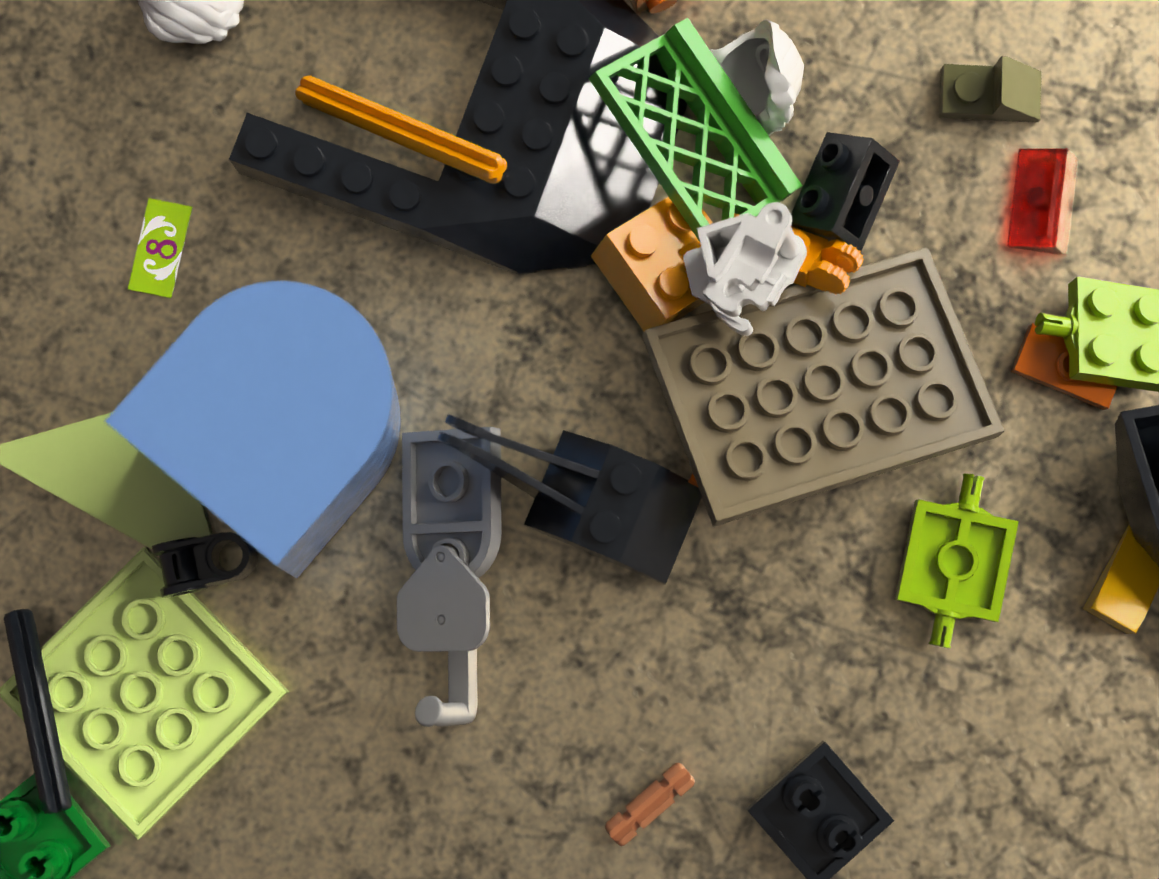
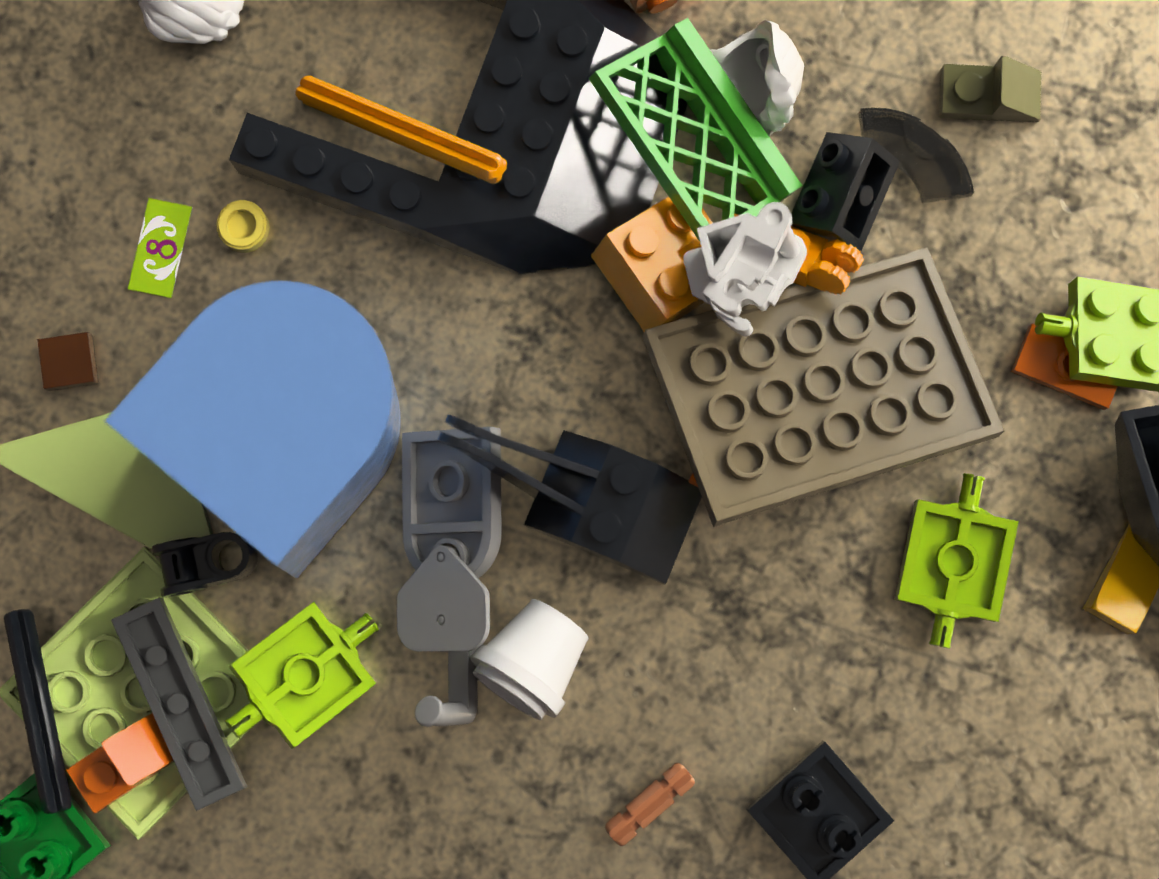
clear red slope [1007,148,1078,254] -> none
none -> reddish brown tile [37,332,98,391]
none -> orange slope [66,713,174,814]
none -> dark grey plate [111,598,248,811]
none -> light yellow tile [216,200,269,253]
none -> lime plate [225,602,379,749]
none -> white piece [470,599,589,720]
none -> clear smoke tile [858,108,974,203]

